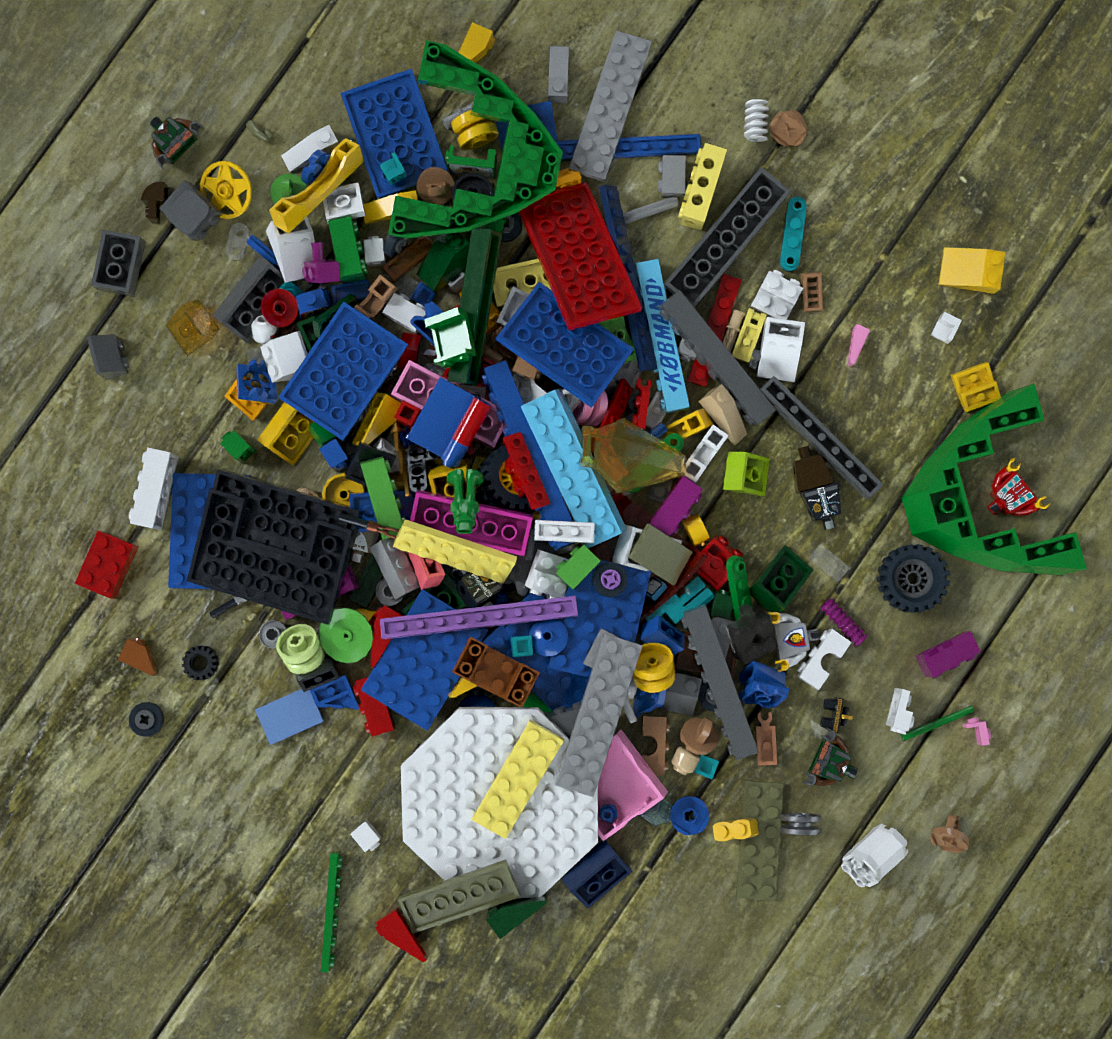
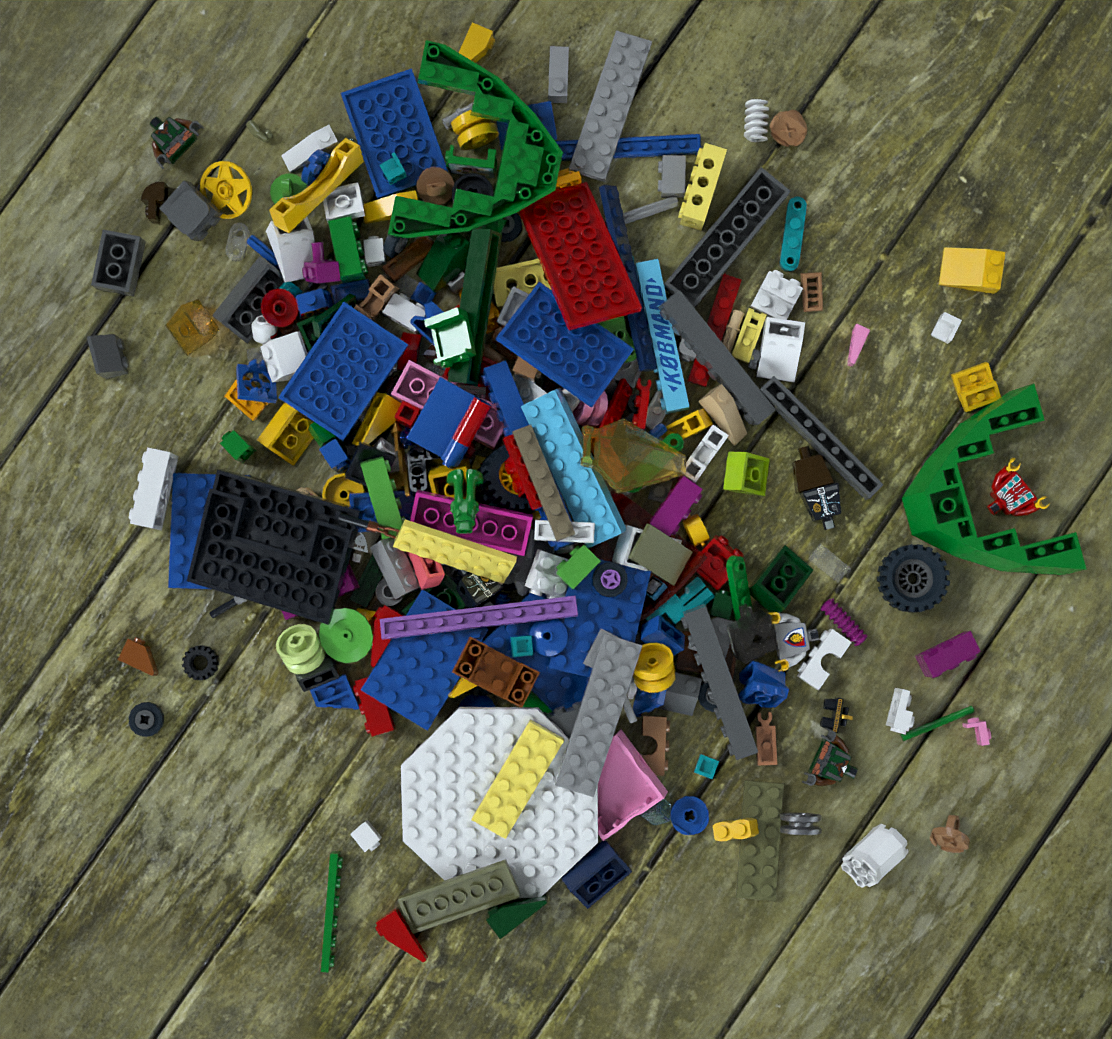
red brick [74,530,139,599] -> none
medium blue tile [255,689,324,745] -> none
light grey plate [259,620,287,649] -> none
blue plate [599,804,618,823] -> none
tan head [671,746,700,775] -> none
medium nougat tile [680,718,719,755] -> none
none -> dark tan plate [512,424,575,542]

